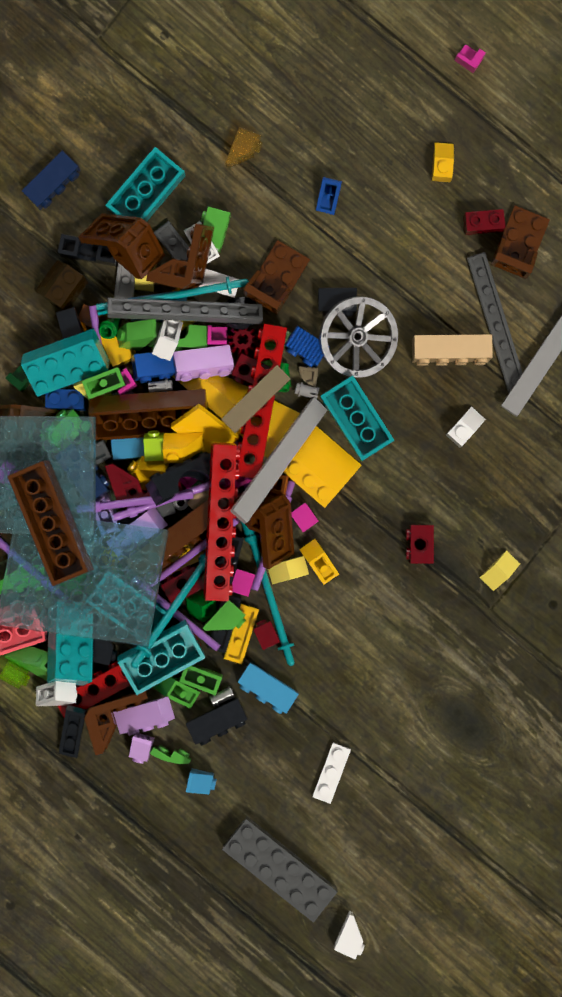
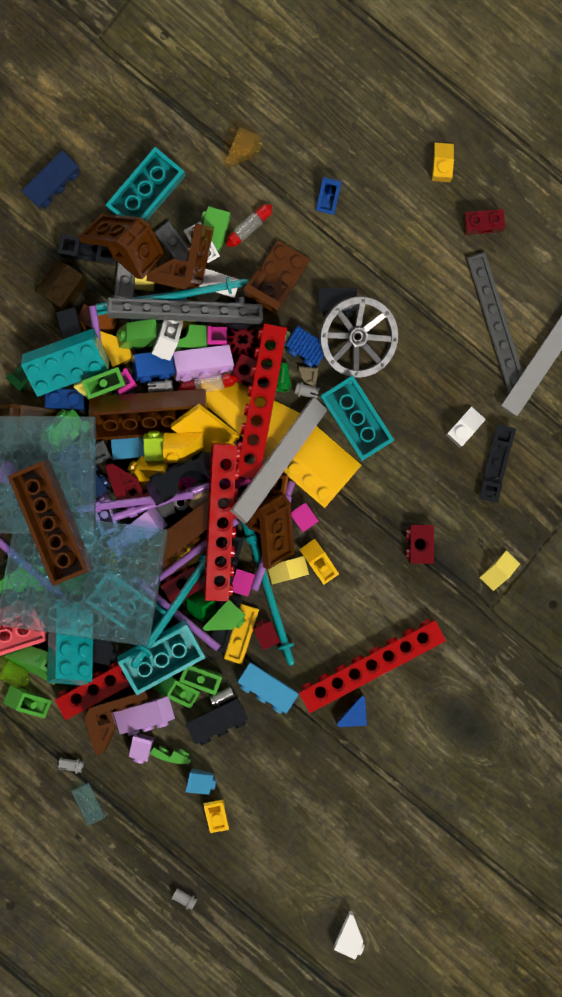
white slope [36,681,77,706] -> none
black plate [59,705,87,758] -> none
green cone [99,318,121,339] -> none
dark tan tile [221,365,291,433] -> none
dark grey brick [222,816,338,923] -> none
white plate [312,742,351,804] -> none
tan brick [412,334,493,366] -> none
dark pink panel [454,45,486,73] -> none
reddish brown bracket [491,206,550,279] -> none
none -> bright green slope [3,685,52,718]
none -> light grey pin [58,758,84,774]
none -> clear light blue tile [71,782,106,826]
none -> light grey pin [172,888,197,910]
none -> piece [177,374,238,392]
none -> yellow slope [203,800,229,833]
none -> piece [226,204,272,247]
none -> red brick [299,619,446,713]
none -> blue slope [336,694,367,727]
none -> black slope [479,424,516,503]

